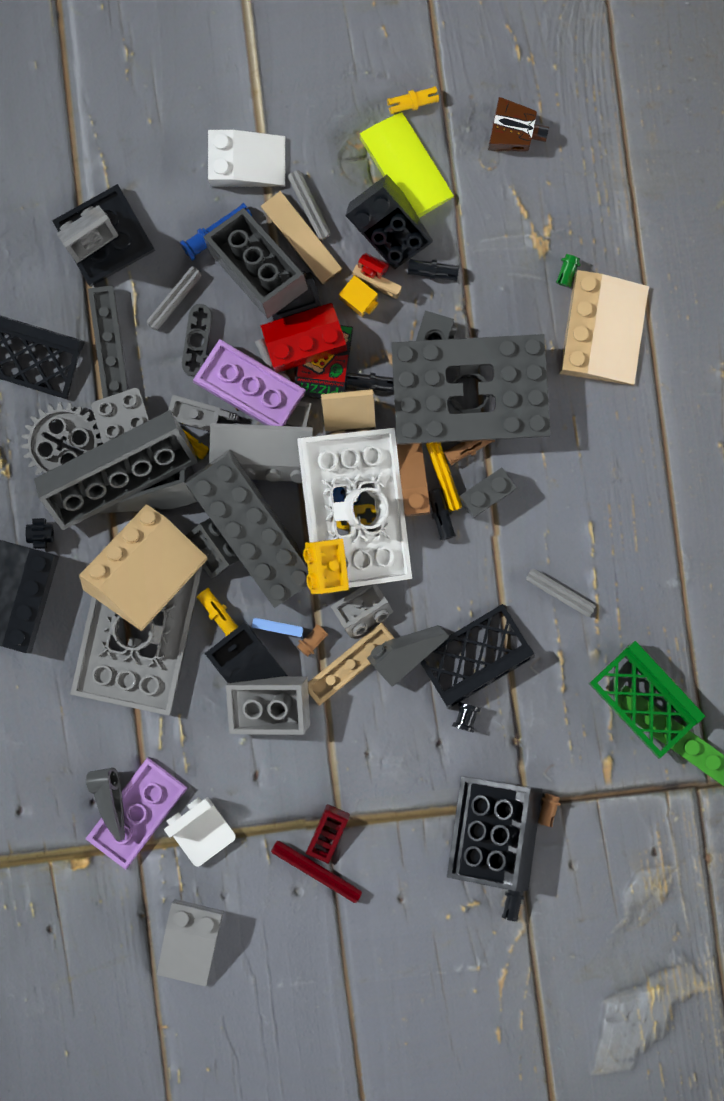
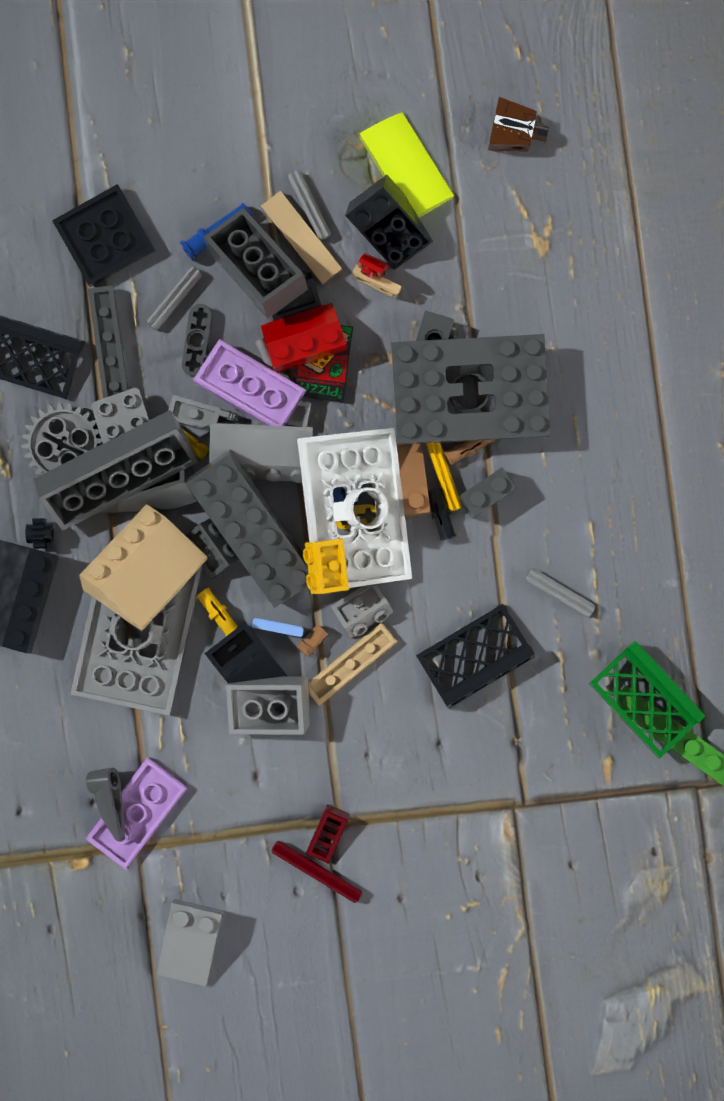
light grey slope [56,205,119,263] -> none
white bracket [164,797,236,866] -> none
white slope [208,130,285,187] -> none
tan slope [321,390,376,435] -> none
yellow brick [339,275,379,317] -> none
black pin [346,372,394,393] -> none
dark grey slope [367,625,449,687] -> none
yellow pin [387,86,439,114] -> none
black pin [407,259,459,282] -> none
black slope [447,776,543,891] -> none
black bush [452,702,481,733] -> none
black pin [502,890,525,922] -> none
medium nougat pin [538,793,561,827] -> none
green pin [556,254,581,288] -> none
tan slope [559,270,649,385] -> none

